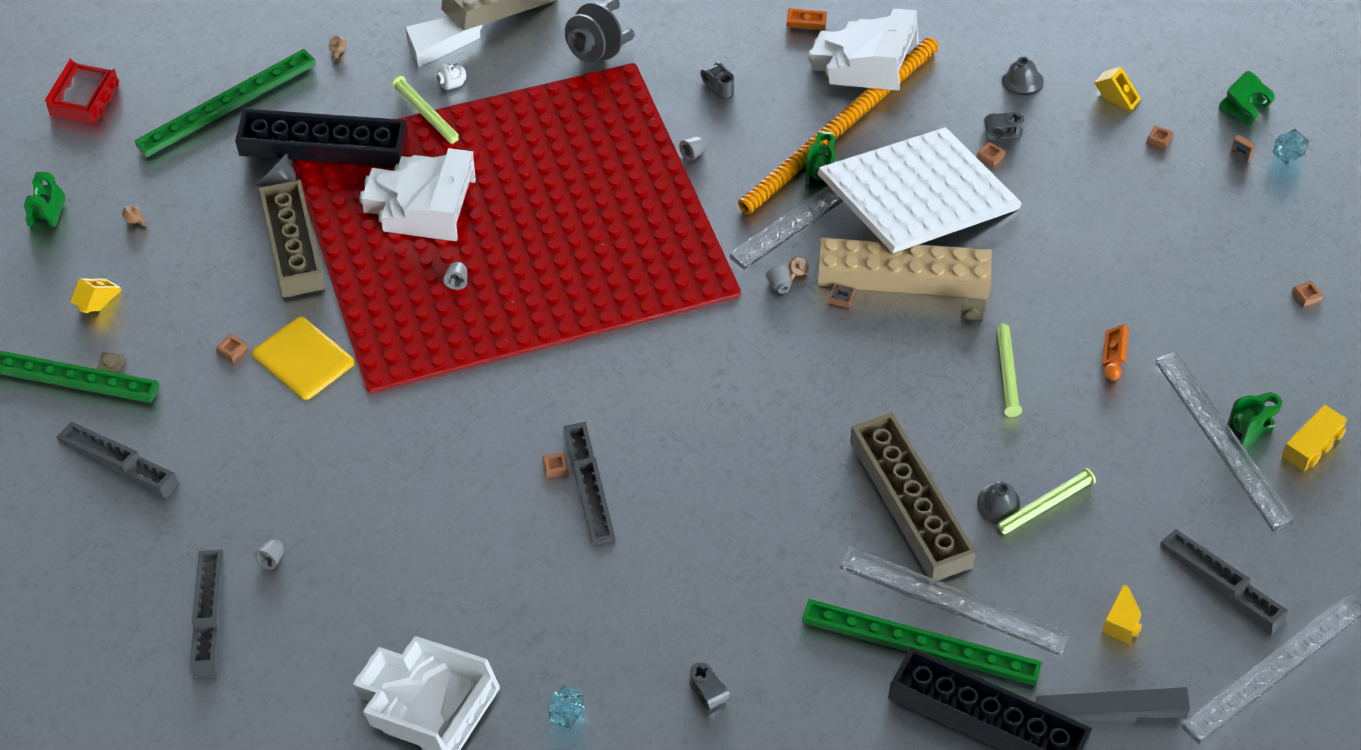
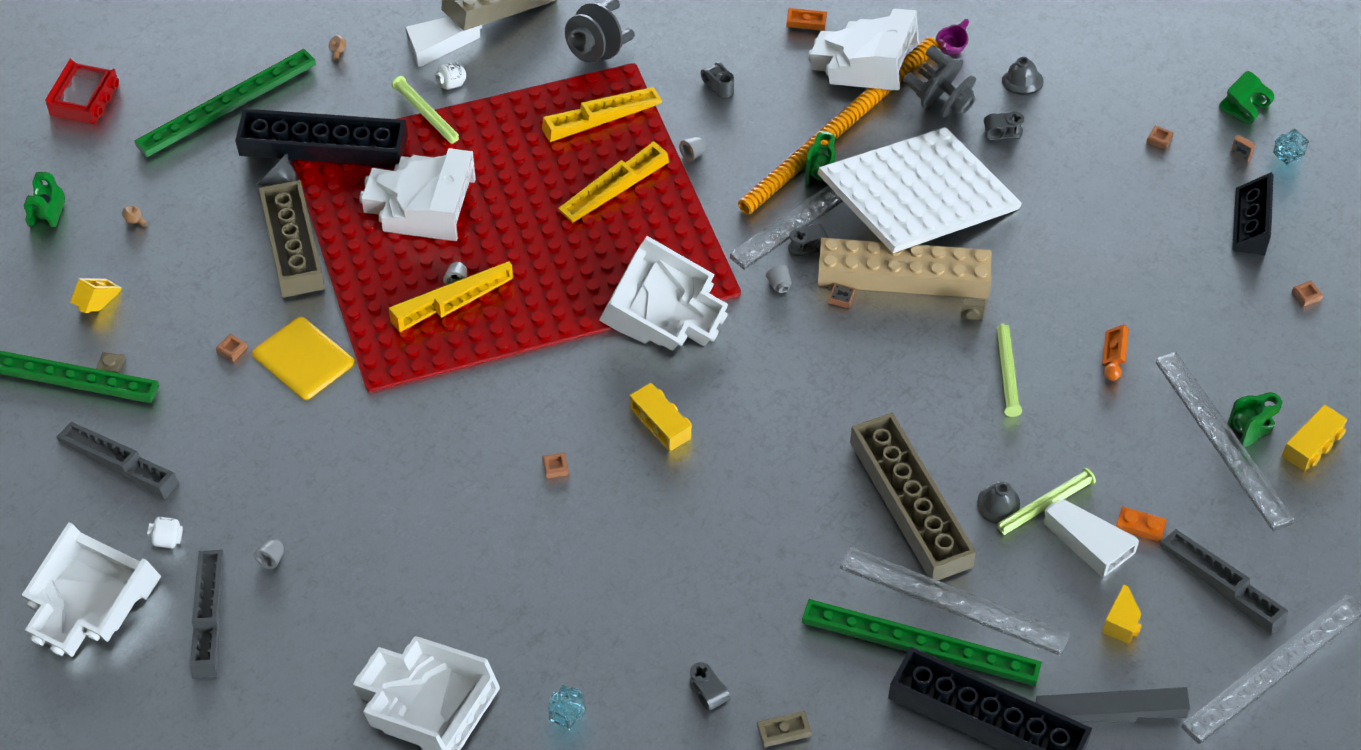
dark grey slope [564,422,615,545] -> none
medium nougat piece [789,256,809,282] -> none
nougat tile [976,142,1005,167] -> none
yellow slope [1094,67,1141,111] -> none
none -> white panel [22,522,161,657]
none -> white head [147,517,183,549]
none -> yellow slope [389,262,513,332]
none -> yellow slope [542,87,662,142]
none -> yellow slope [559,141,669,223]
none -> white panel [599,236,728,351]
none -> yellow brick [629,383,692,452]
none -> dark tan plate [757,711,812,748]
none -> dark grey piece [788,224,829,256]
none -> dark grey piece [903,45,976,117]
none -> magenta hair [936,19,969,55]
none -> white slope [1043,499,1139,578]
none -> orange plate [1116,506,1167,542]
none -> black slope [1232,172,1274,256]

